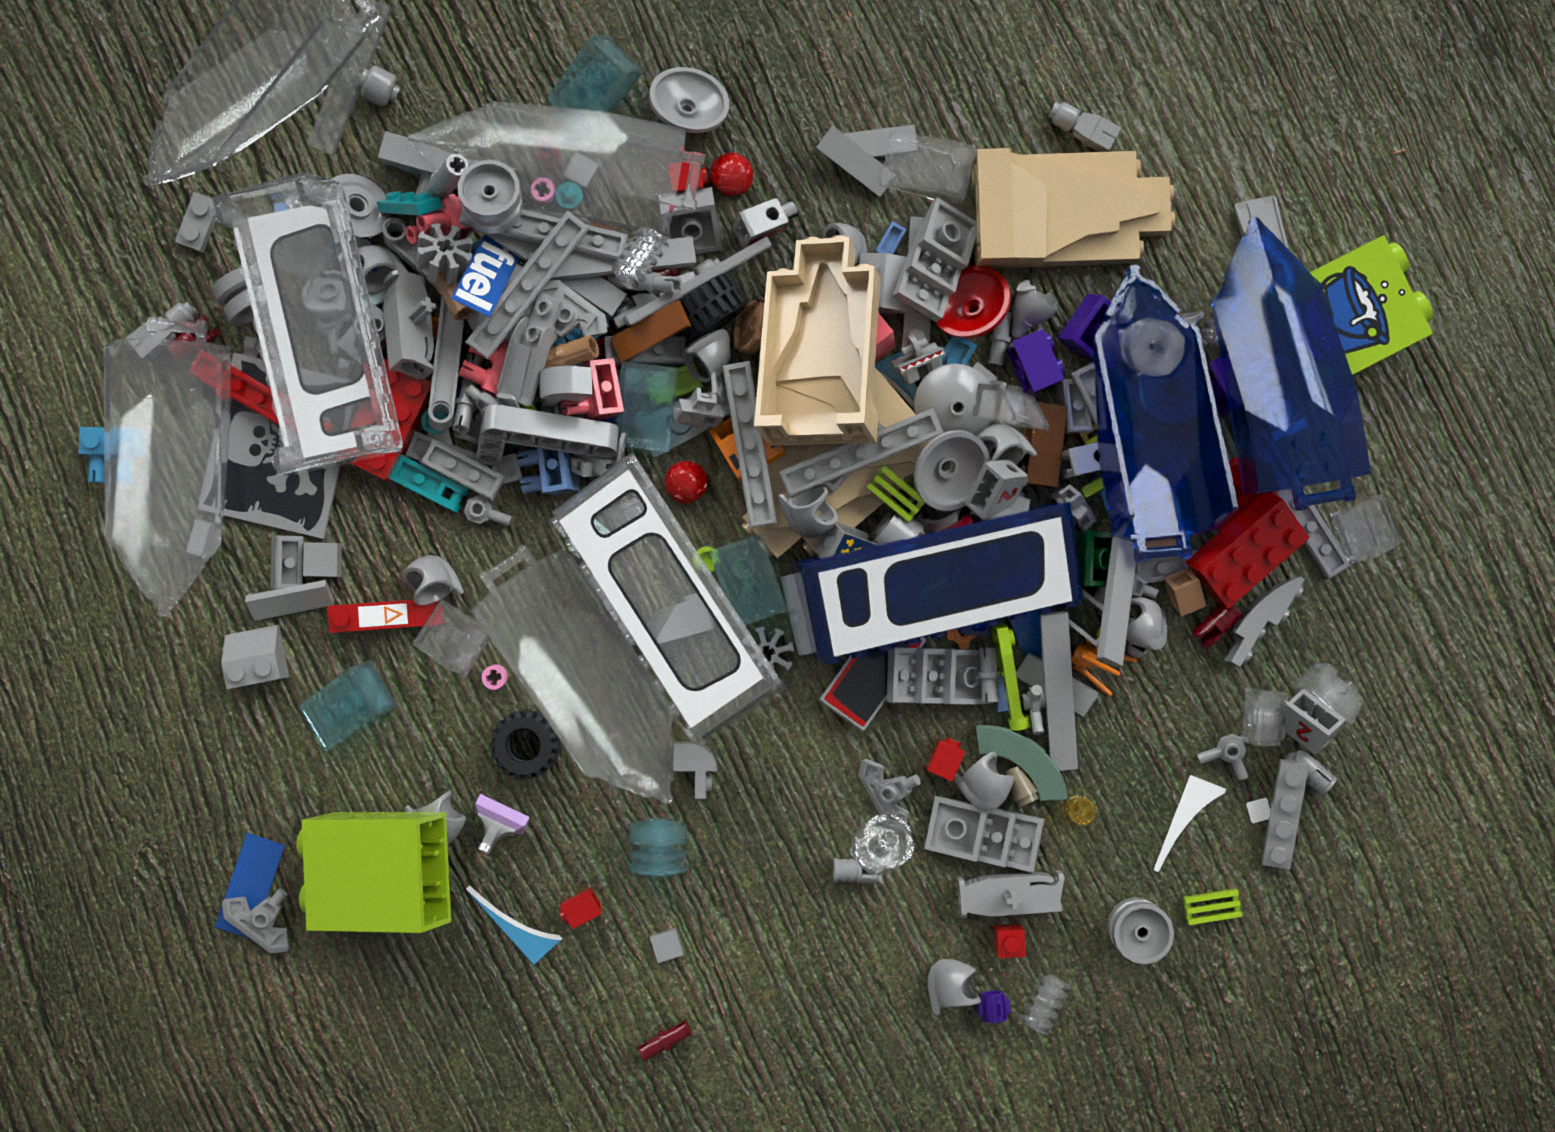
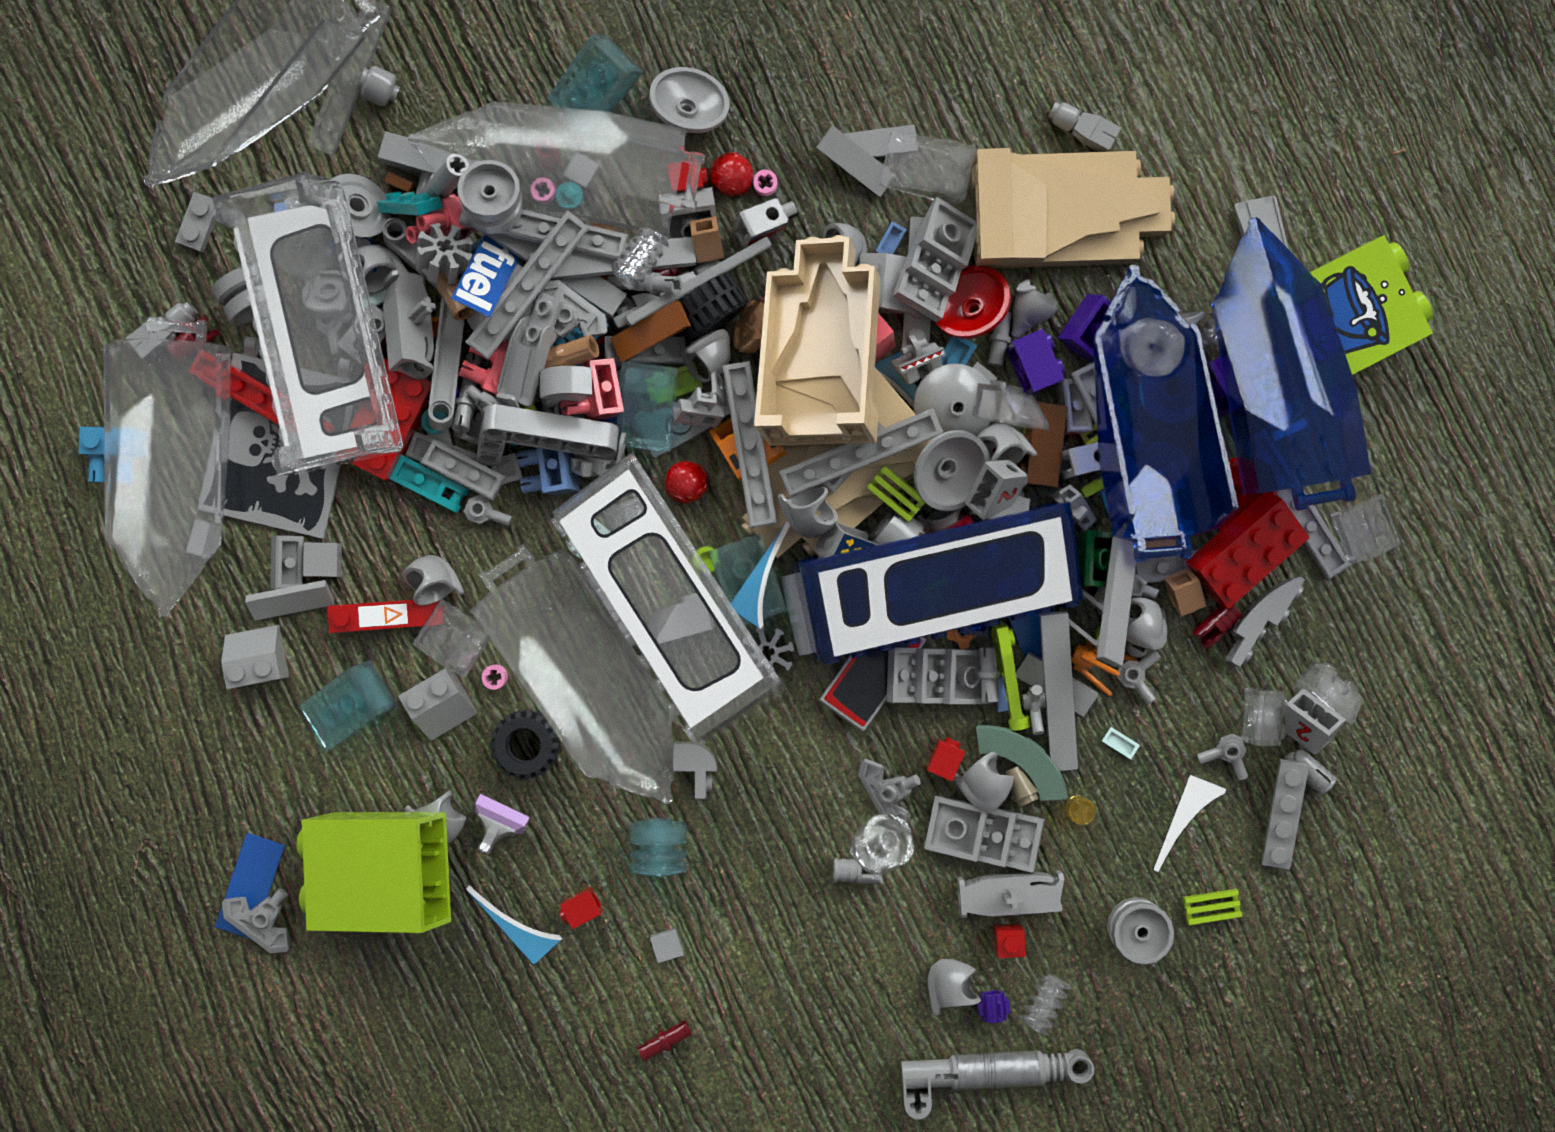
white sticker [1246,798,1270,823] -> none
none -> reddish brown tile [384,171,417,195]
none -> light grey slope [398,667,478,741]
none -> medium nougat brick [690,216,724,263]
none -> dark azure sticker [729,521,790,629]
none -> bright pink bush [753,170,777,196]
none -> piece [901,1049,1094,1119]
none -> light aqua piece [1102,727,1140,759]
none -> light grey piece [1116,650,1161,704]

